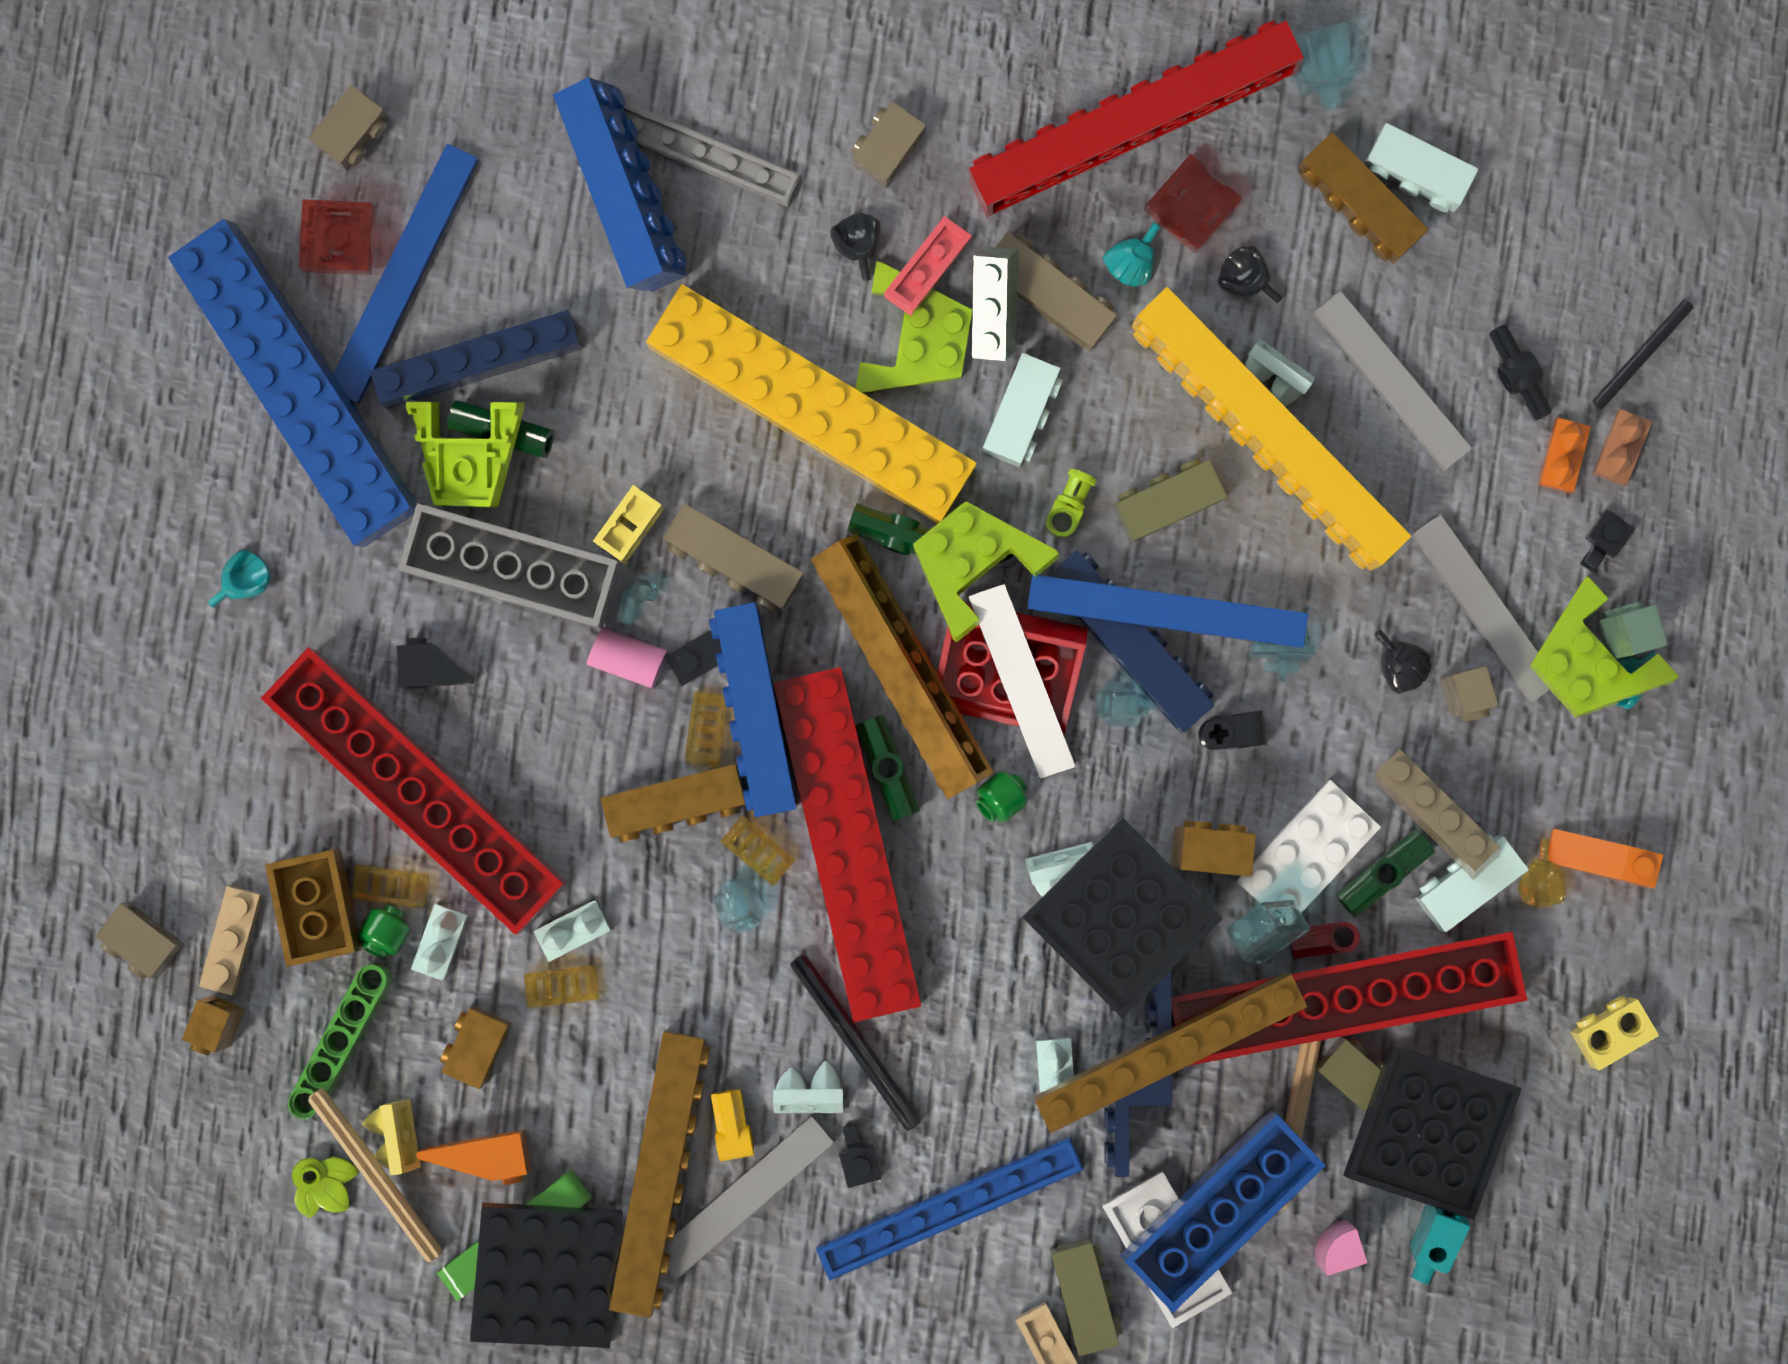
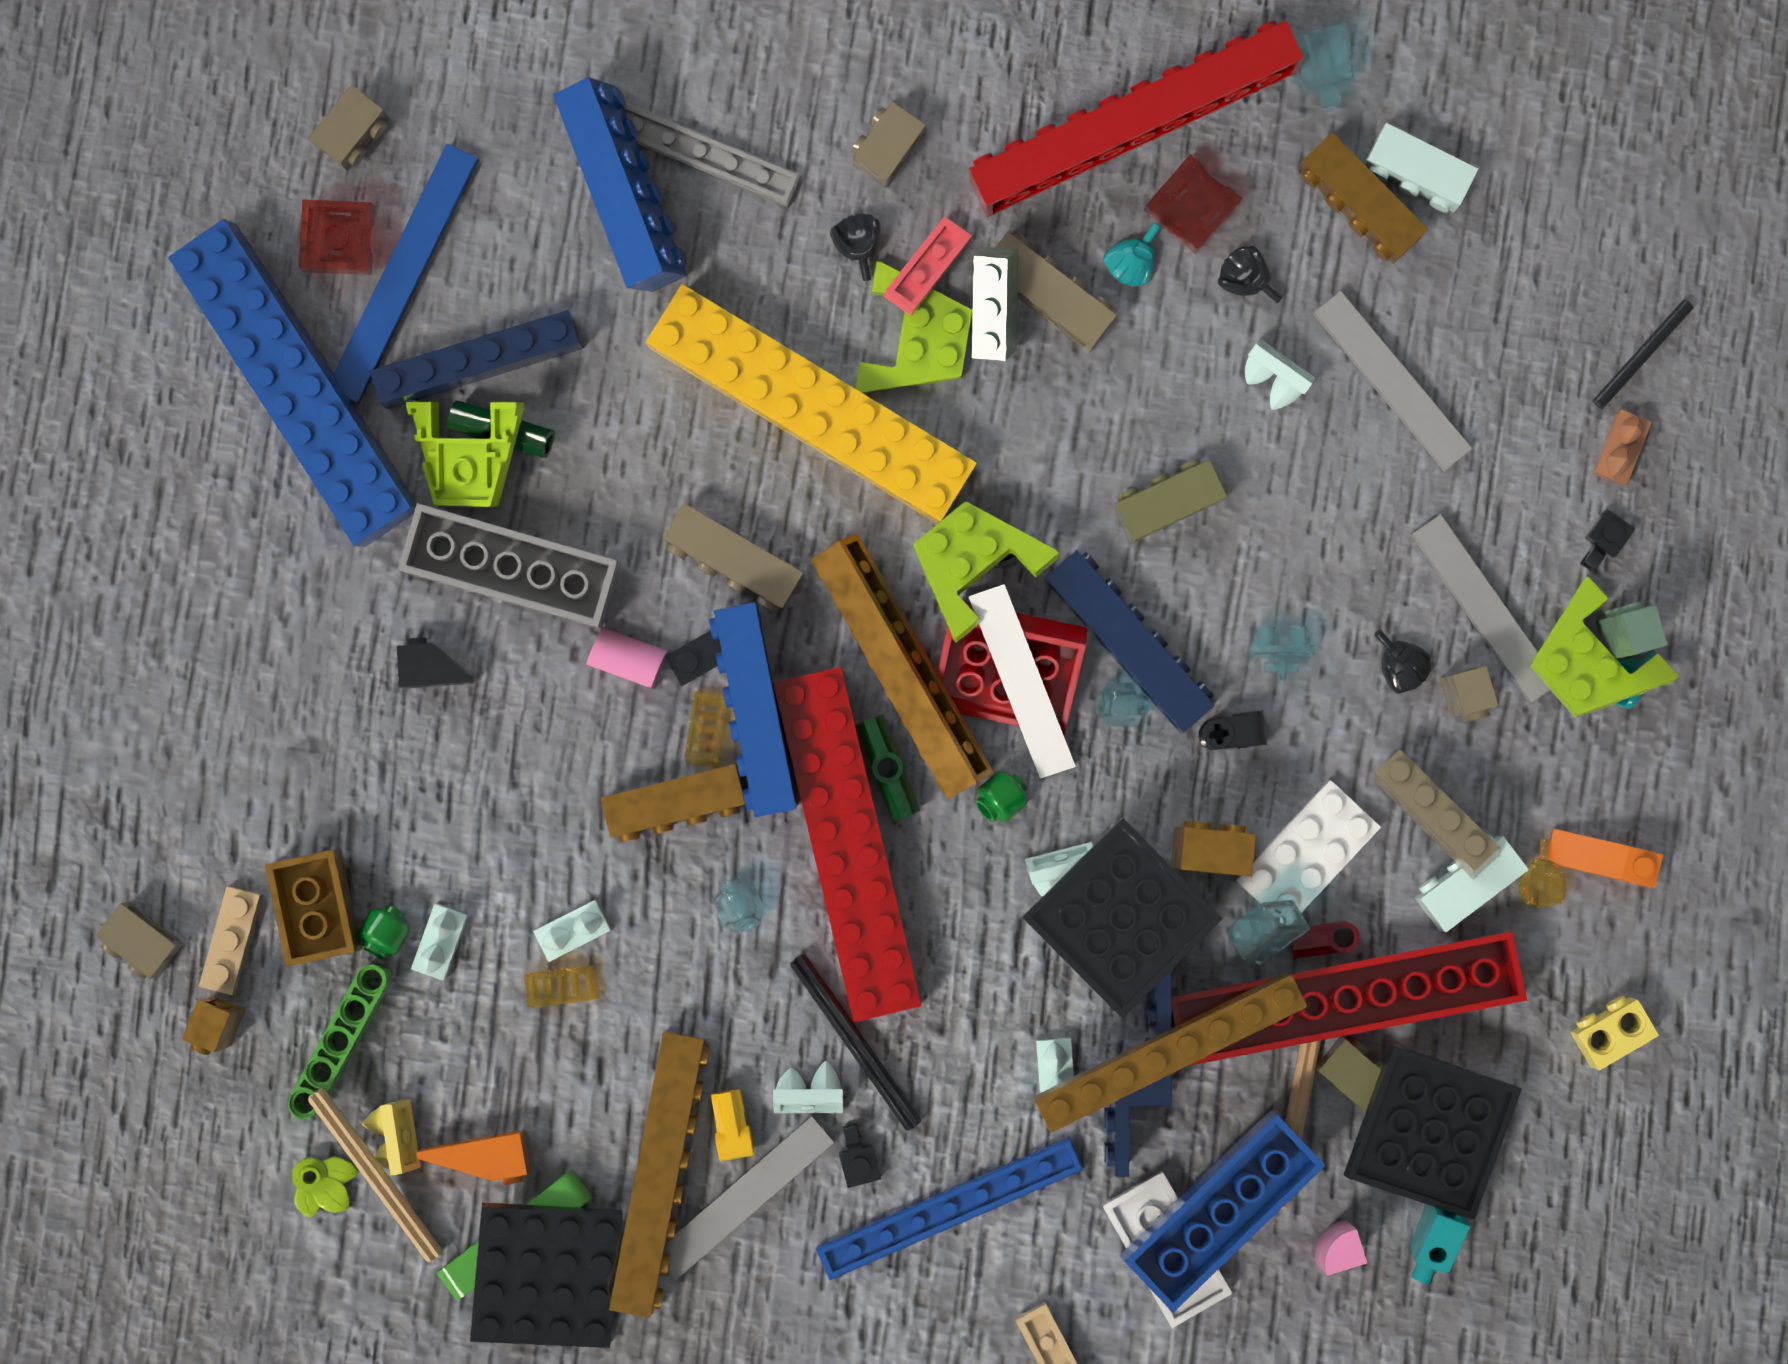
teal piece [208,549,271,607] -> none
red brick [260,647,568,935] -> none
clear yellow slope [352,864,429,908] -> none
pearl gold brick [440,1006,512,1089] -> none
light yellow brick [593,485,664,565] -> none
clear light blue arm [617,580,658,625] -> none
clear yellow slope [720,815,795,886] -> none
dark green piece [847,503,931,556] -> none
light aqua brick [982,353,1063,468] -> none
blue tile [1027,574,1308,648] -> none
lime connector [1046,468,1097,539] -> none
olive brick [1050,1238,1123,1356] -> none
yellow brick [1131,287,1412,571] -> none
dark green piece [1335,829,1435,918] -> none
black axle [1489,325,1552,421] -> none
orange tile [1538,418,1591,494] -> none

